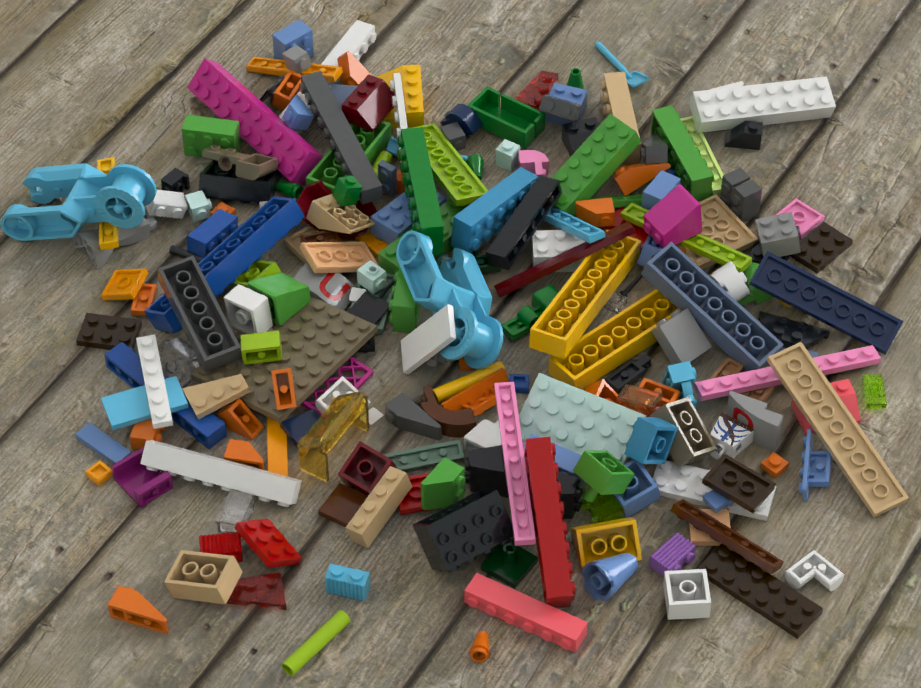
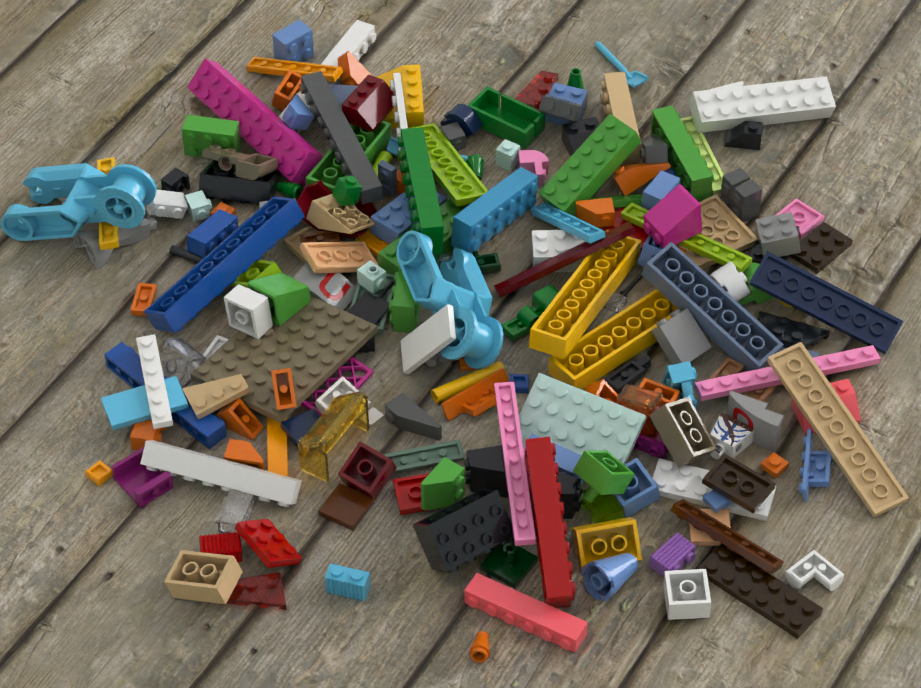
medium blue tile [75,422,131,465] -> none
dark brown plate [76,313,142,350] -> none
light orange tile [101,268,149,301] -> none
orange slope [108,585,169,634] -> none
dark grey brick [158,256,241,372] -> none
lime brick [241,330,282,365] -> none
black piece [260,76,285,102] -> none
lime piece [281,610,351,676] -> none
light grey brick [282,45,312,74] -> none
tan brick [345,466,412,548] -> none
white sticker [349,287,366,302] -> none
reddish brown arch [420,385,476,438] -> none
white torso [464,419,502,451] -> none
black brick [486,175,562,270] -> none
dark azure brick [624,417,679,464] -> none
clear neon green plate [862,374,887,408] -> none

